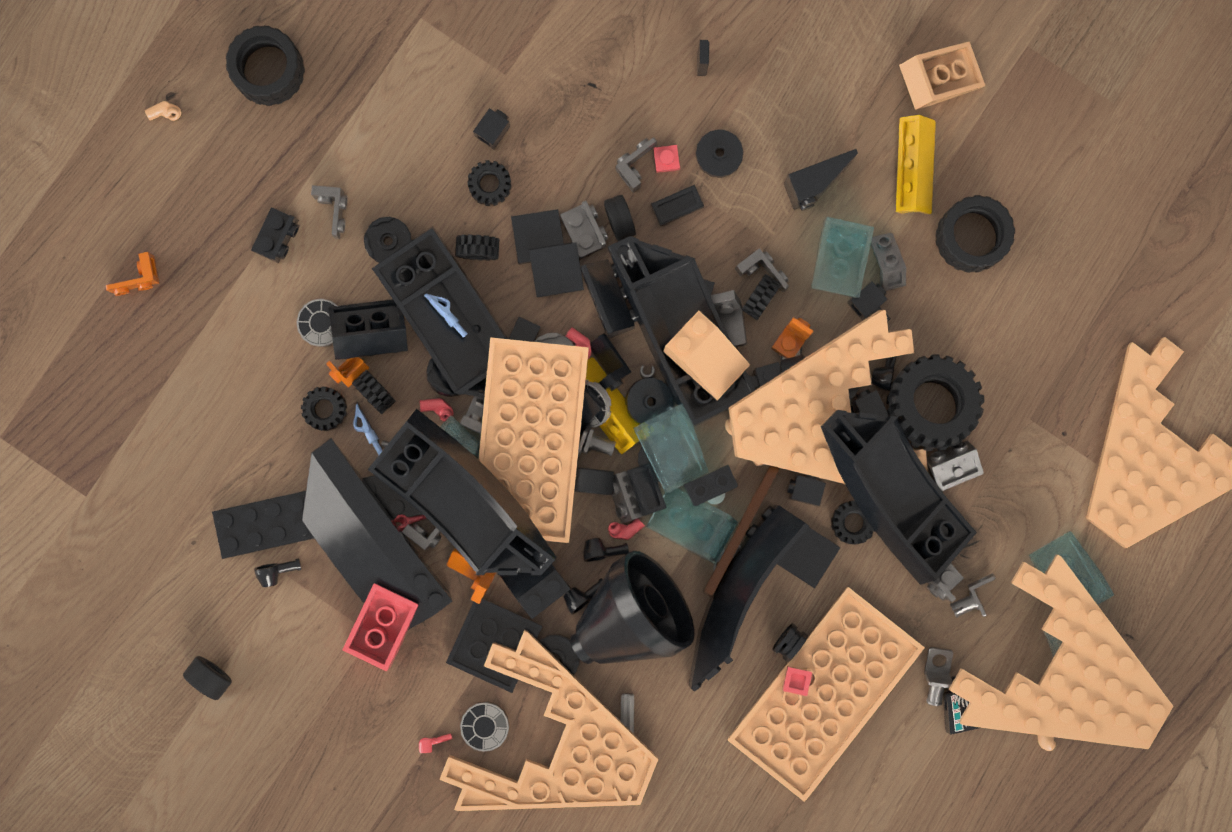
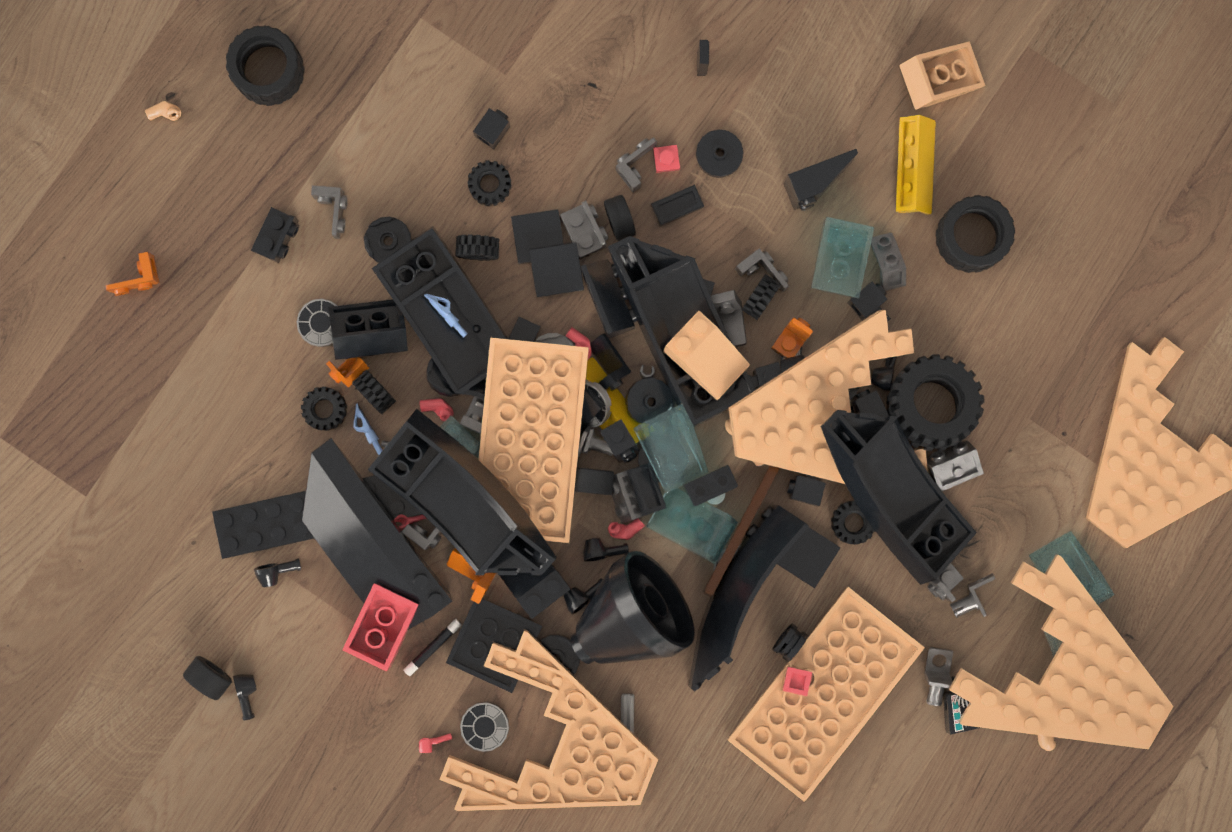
none -> black bar [233,674,257,721]
none -> black bar [403,618,462,676]
none -> black bracket [600,419,639,463]

